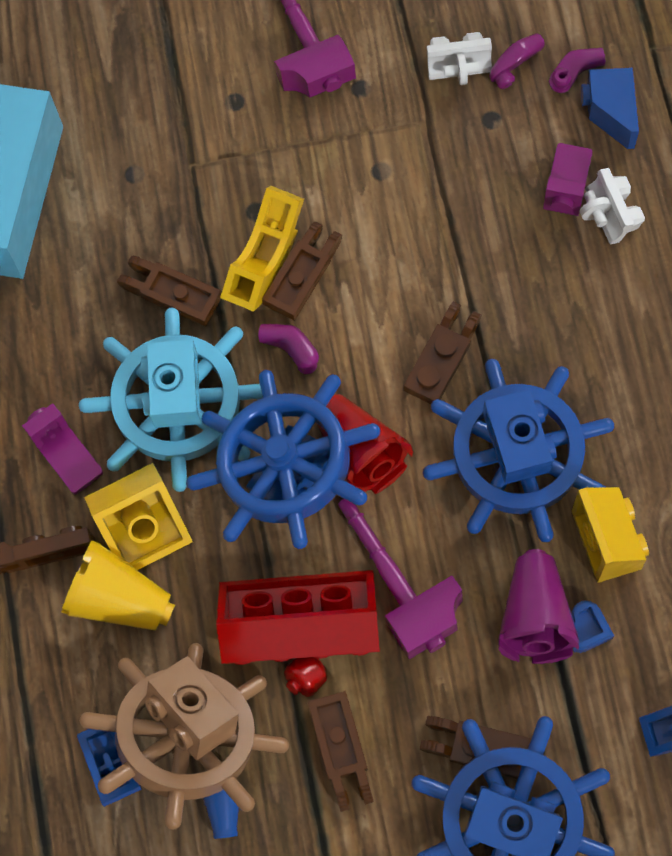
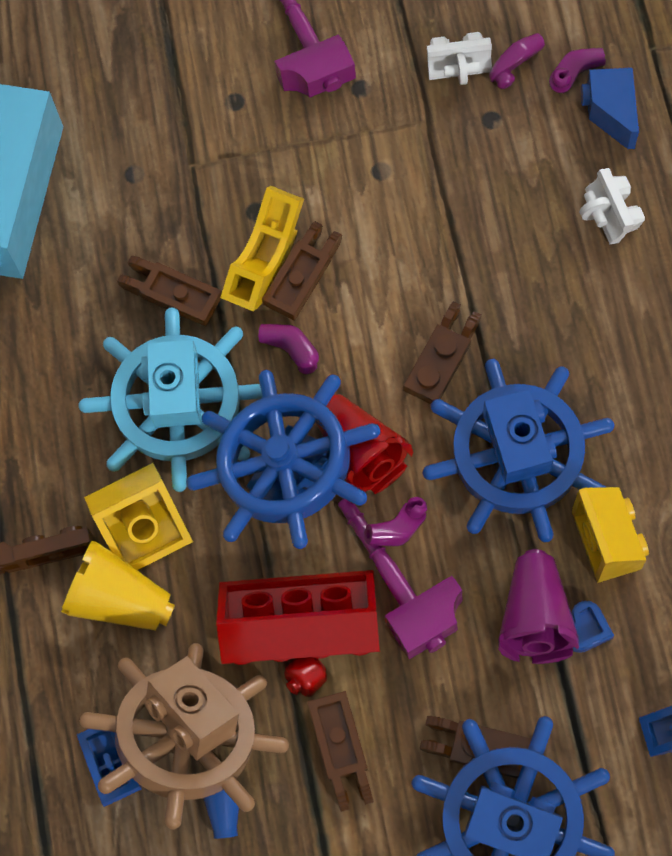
magenta bracket [22,403,103,495] -> none
magenta bracket [543,143,593,216] -> none
none -> magenta arm [364,497,427,546]

